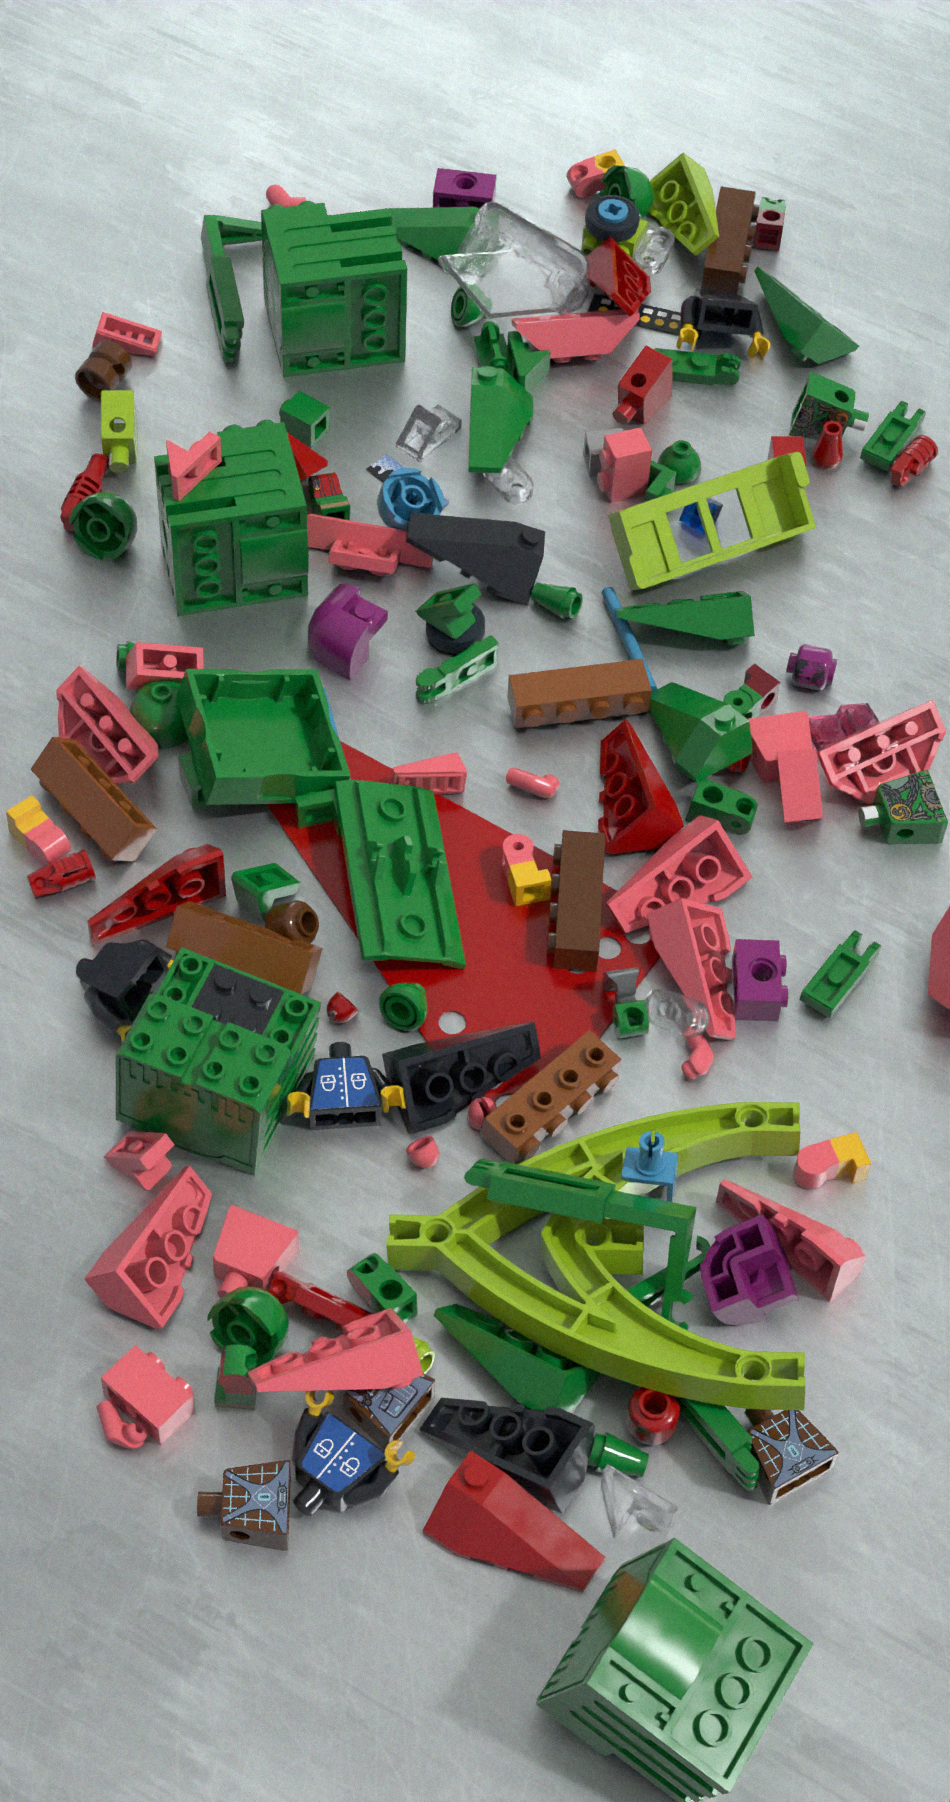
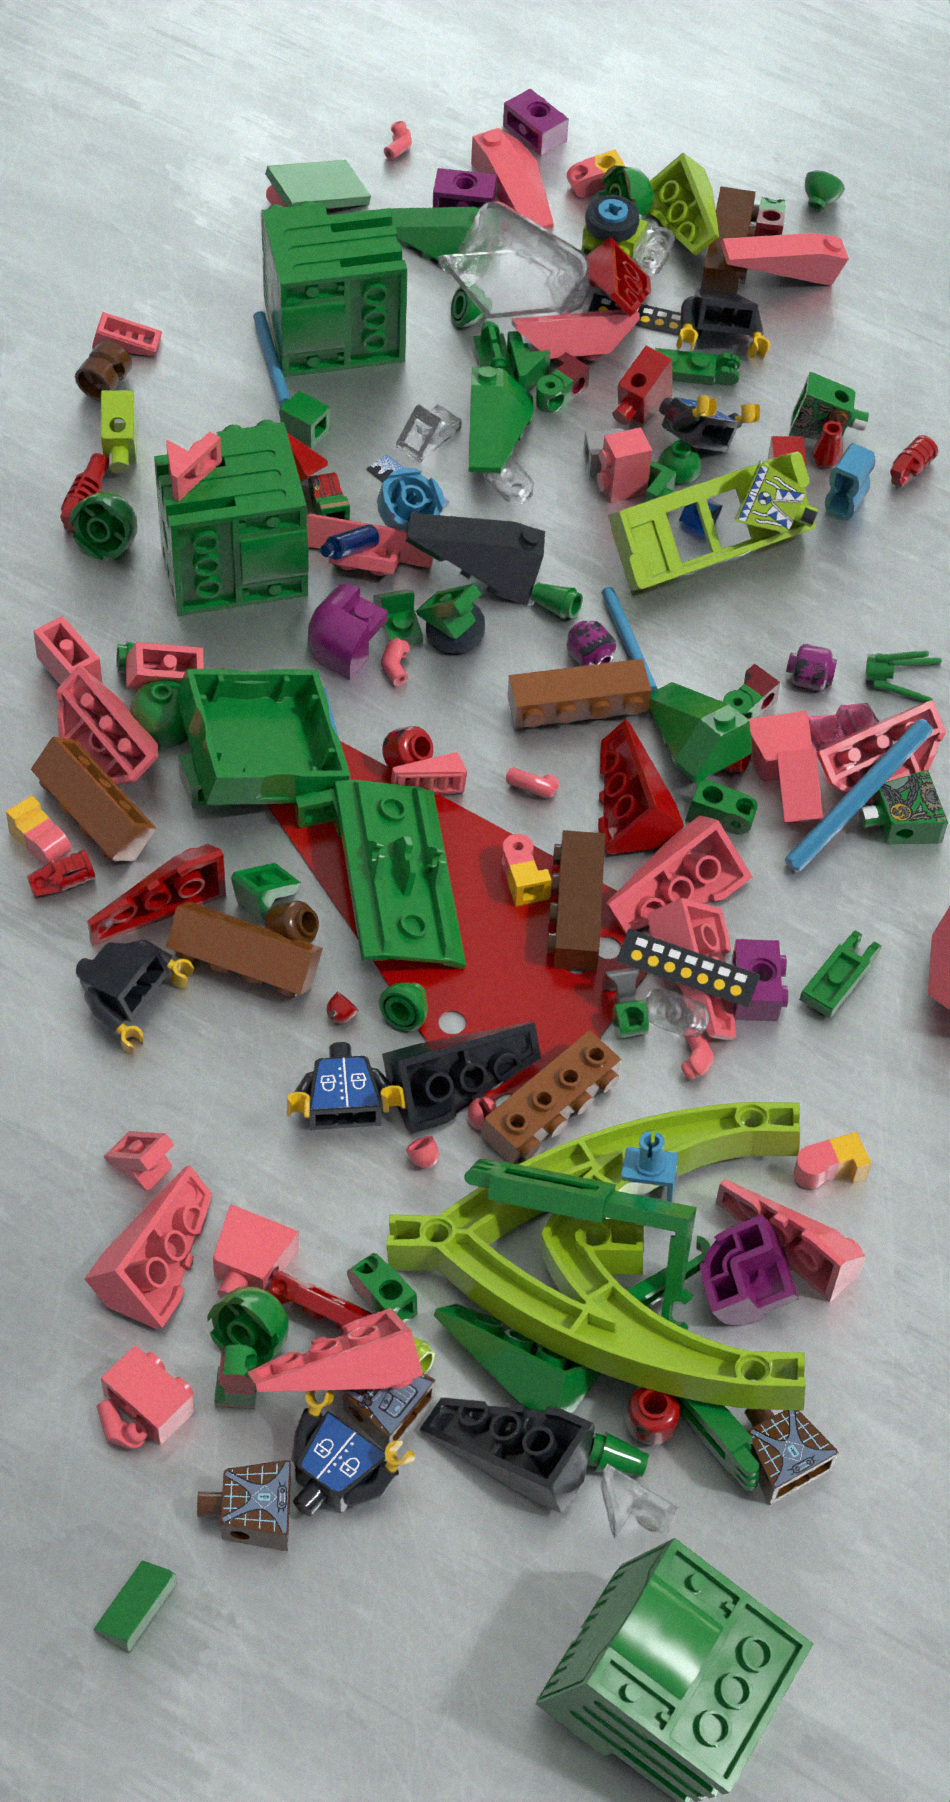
green piece [116,947,321,1176] -> none
green hinge [201,215,262,363] -> none
green hinge [416,635,499,705] -> none
red wedge [423,1451,606,1593] -> none
green wedge [614,591,755,645] -> none
green wedge [754,267,859,364] -> none
green hinge [860,401,926,471] -> none
none -> coral brick [33,616,102,685]
none -> green slope [94,1560,177,1653]
none -> dark azure bar [253,311,290,407]
none -> tile [265,159,371,209]
none -> clear blue cylinder [320,524,379,560]
none -> green slope [373,589,423,646]
none -> coral arm [381,638,410,686]
none -> red head [382,726,434,770]
none -> coral arm [384,121,412,161]
none -> coral wedge [471,128,554,237]
none -> magenta brick [503,88,569,156]
none -> leg [536,352,590,413]
none -> magenta head [566,621,616,666]
none -> black sticker [616,929,760,1008]
none -> black torso [659,395,760,452]
none -> coral wedge [720,233,849,286]
none -> torso [735,460,819,533]
none -> dark azure axle [785,719,933,872]
none -> green brick [804,170,845,210]
none -> dark azure brick [825,443,875,521]
none -> green plant [865,650,942,702]

